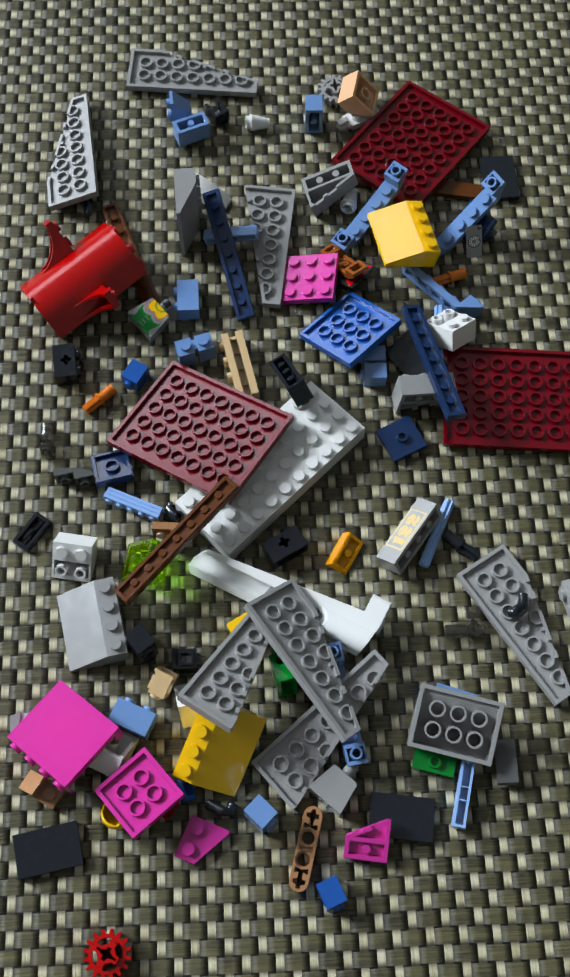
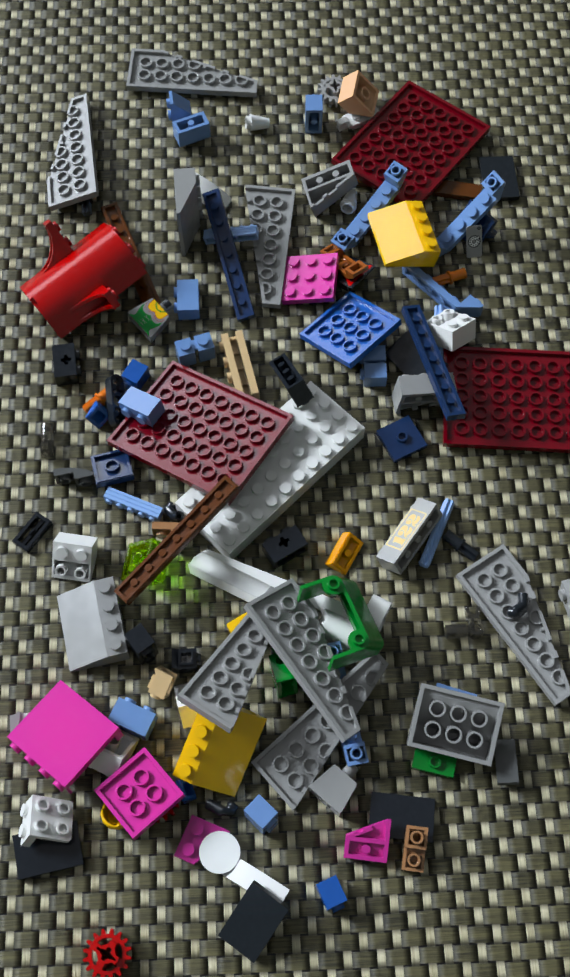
medium nougat slope [19,770,66,810] -> none
black window [204,98,230,127] -> none
medium nougat beam [289,806,322,893] -> none
light blue piece [451,759,476,830] -> none
none -> white bracket [19,794,73,847]
none -> blue slope [85,400,108,429]
none -> black beam [105,374,126,429]
none -> brick [118,386,165,427]
none -> white sticker [199,831,240,874]
none -> black tile [218,880,291,963]
none -> white slope [222,858,289,901]
none -> green windscreen [297,575,384,672]
none -> medium nougat slope [401,825,428,873]

